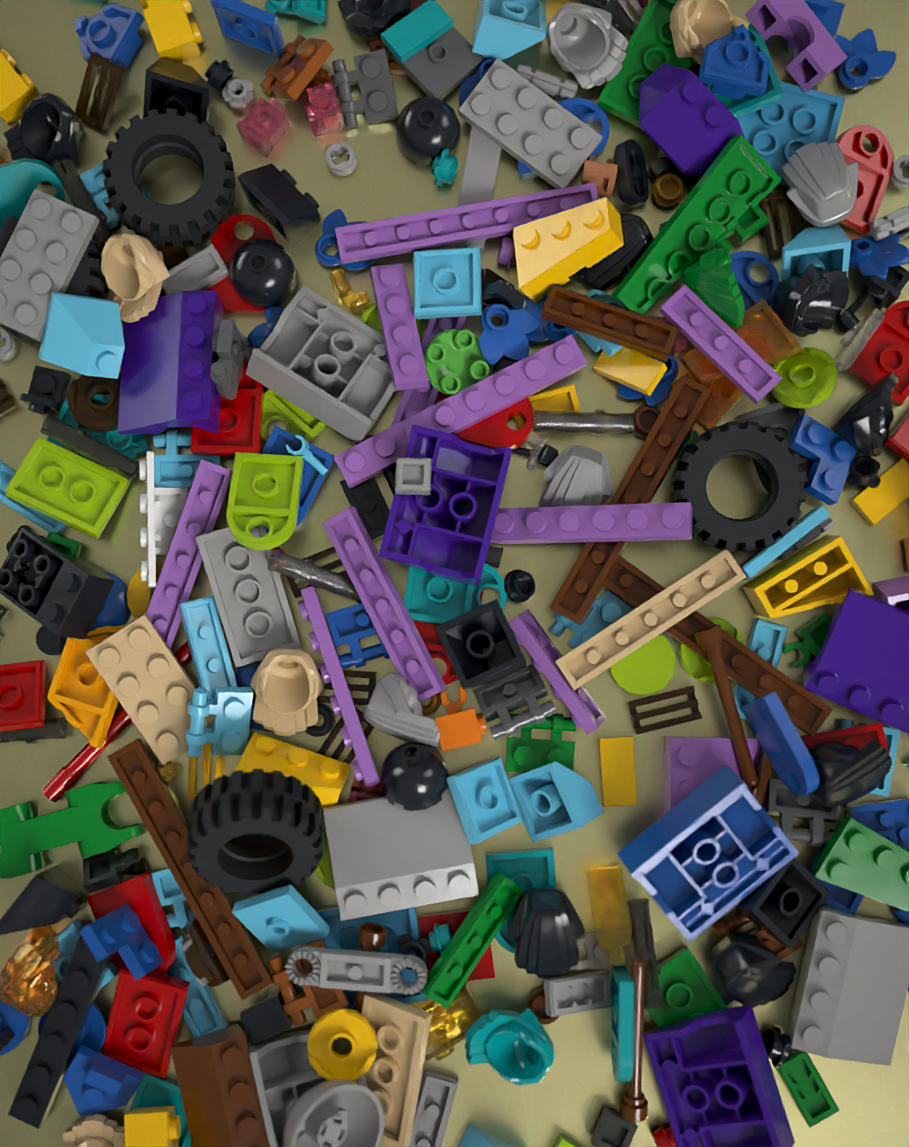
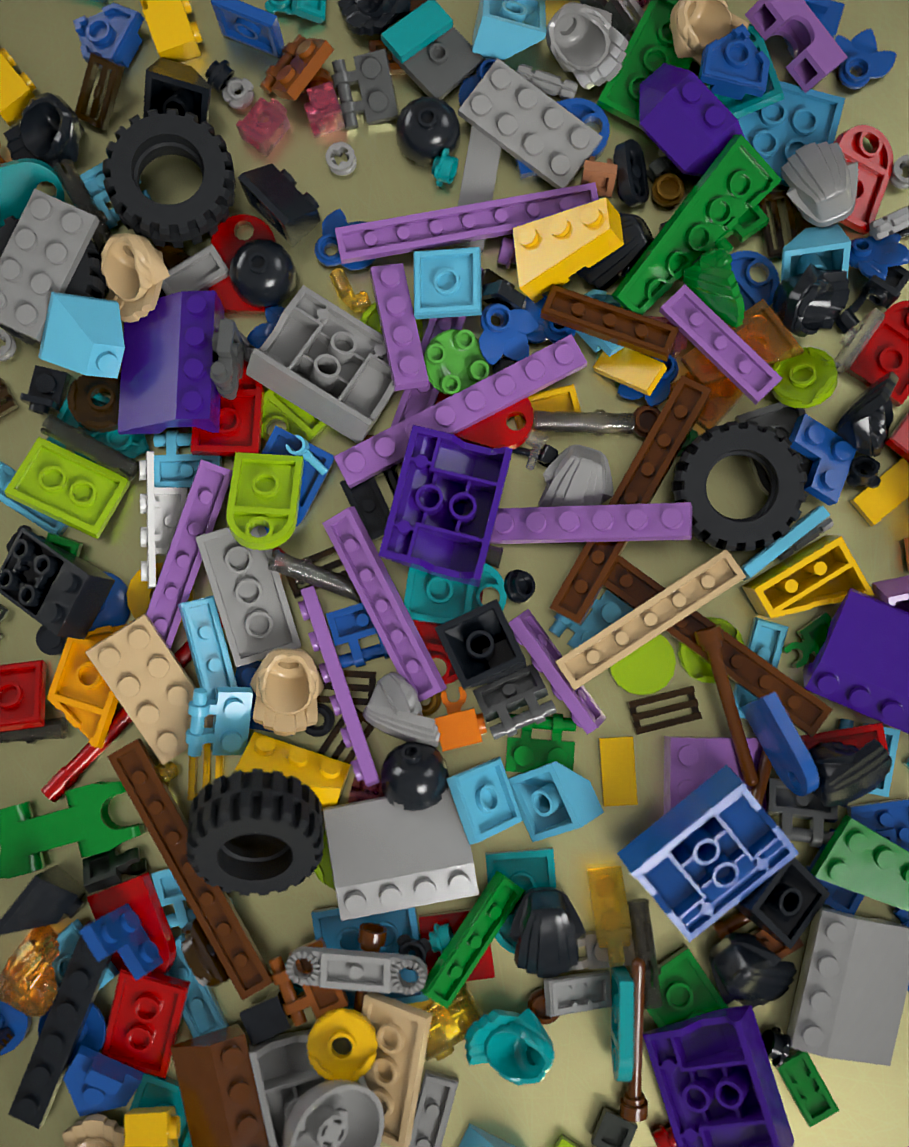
medium azure plate [232,884,330,953] -> none
light grey tile [395,457,431,495] -> none

